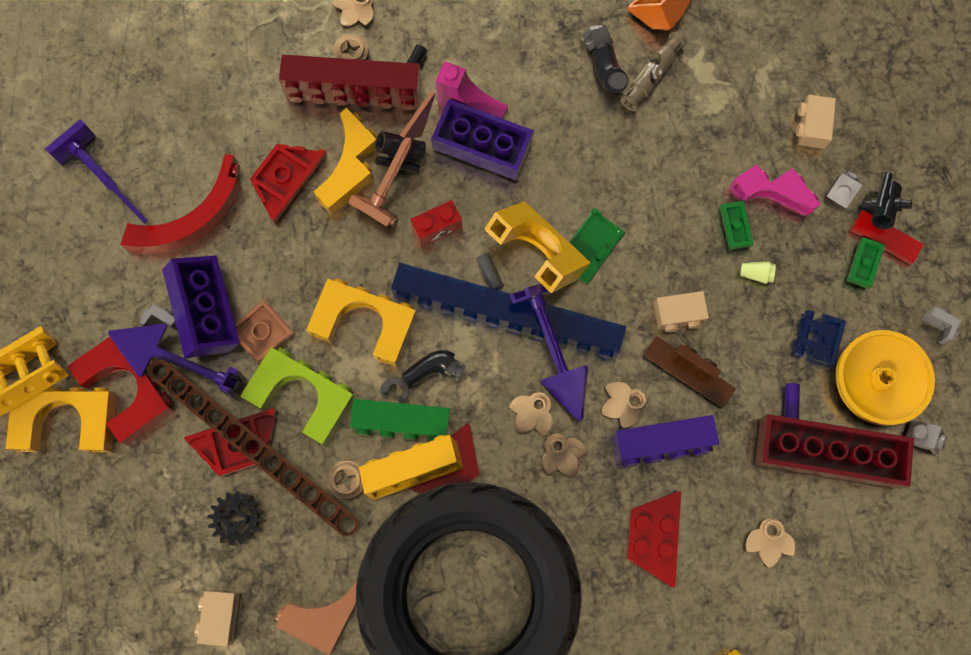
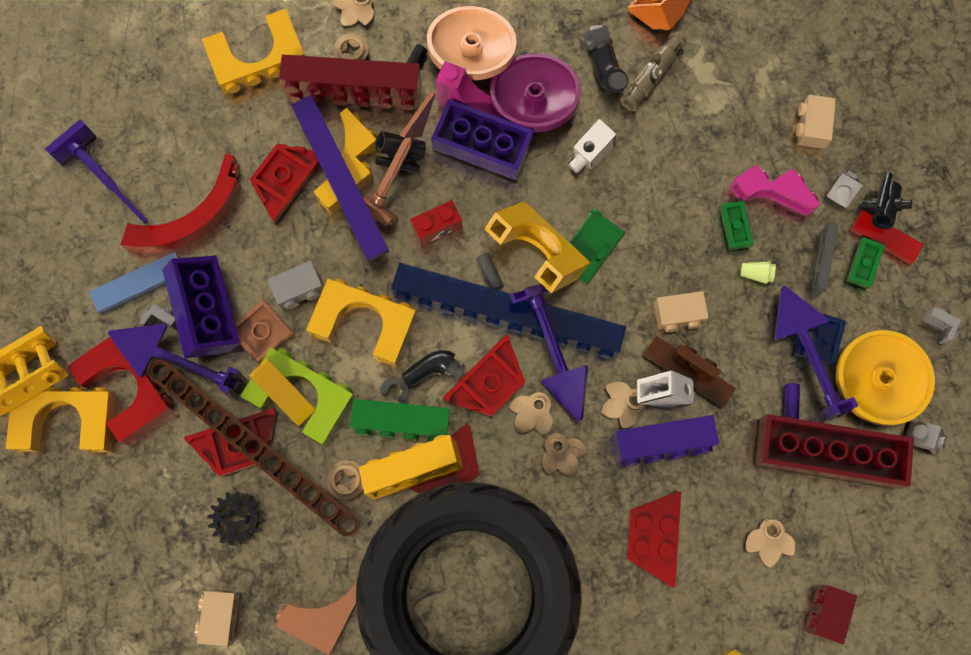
none -> medium blue tile [89,252,179,314]
none -> yellow arch [202,8,305,95]
none -> yellow tile [249,359,315,427]
none -> light grey brick [267,260,323,310]
none -> dark purple tile [291,95,389,262]
none -> light nougat dish [427,6,516,80]
none -> red wing [442,334,525,417]
none -> magenta dish [490,53,581,132]
none -> white torso [568,119,616,173]
none -> white torso [637,371,696,409]
none -> dark purple piece [774,286,858,423]
none -> dark red brick [806,585,857,645]
none -> dark grey tile [811,222,838,295]

